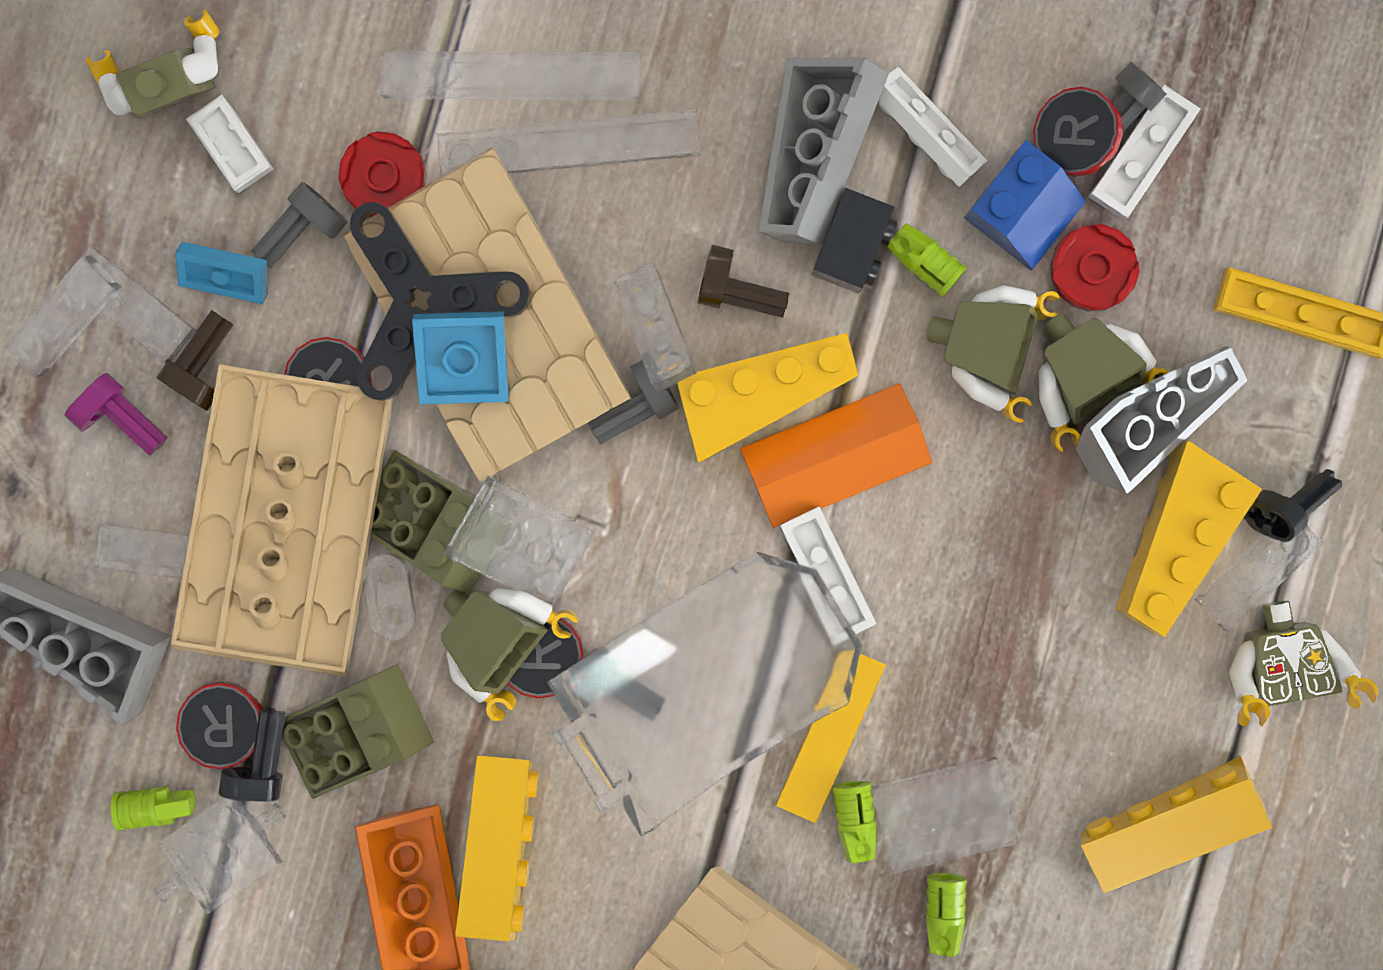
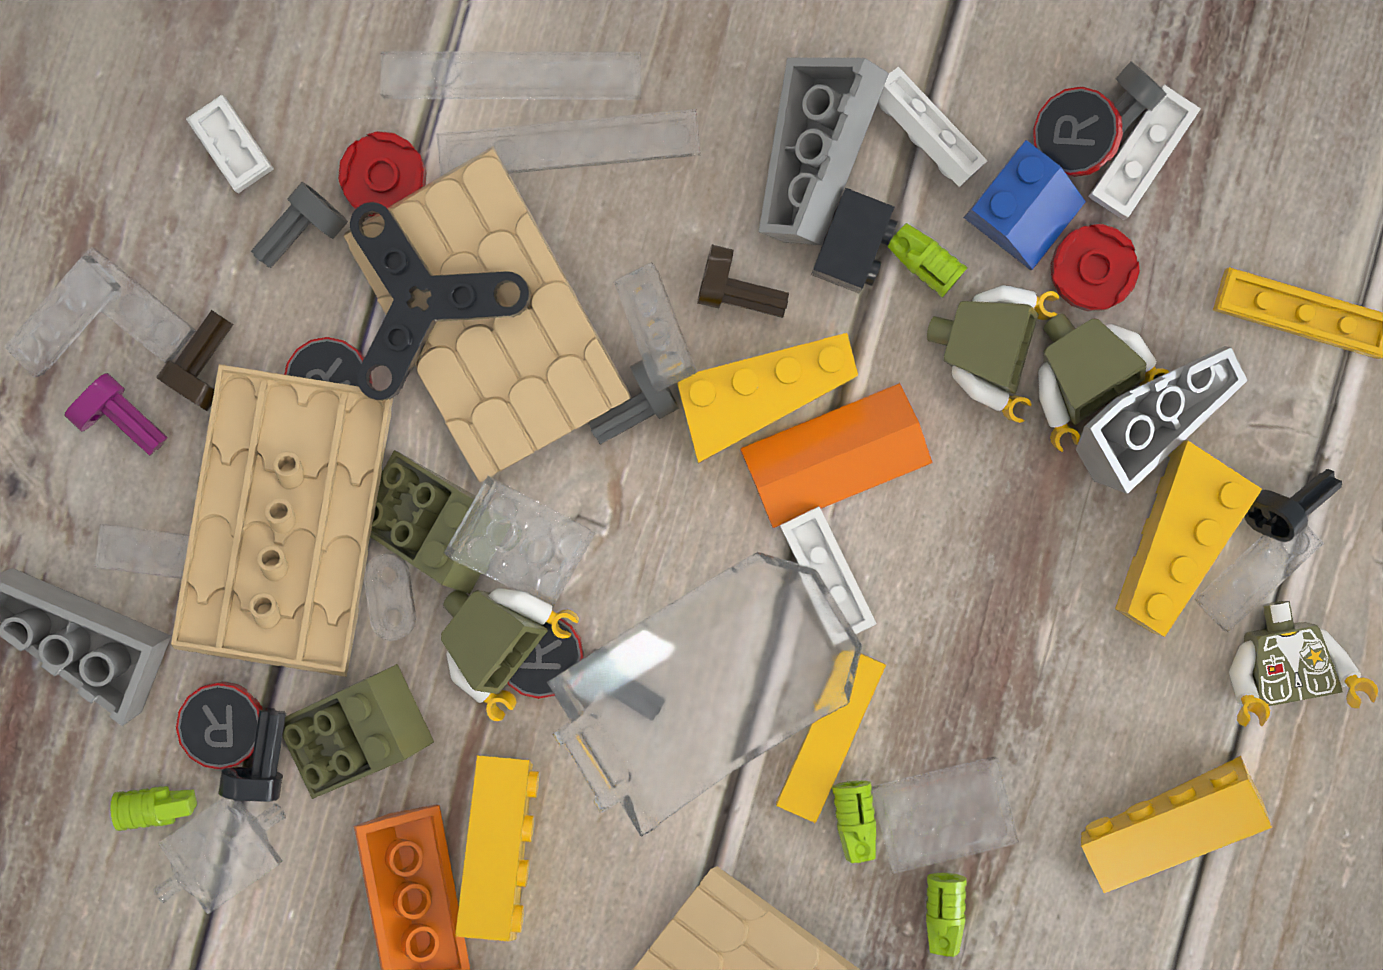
torso [86,9,220,119] -> none
dark azure plate [175,242,268,304] -> none
dark azure plate [412,312,509,404] -> none

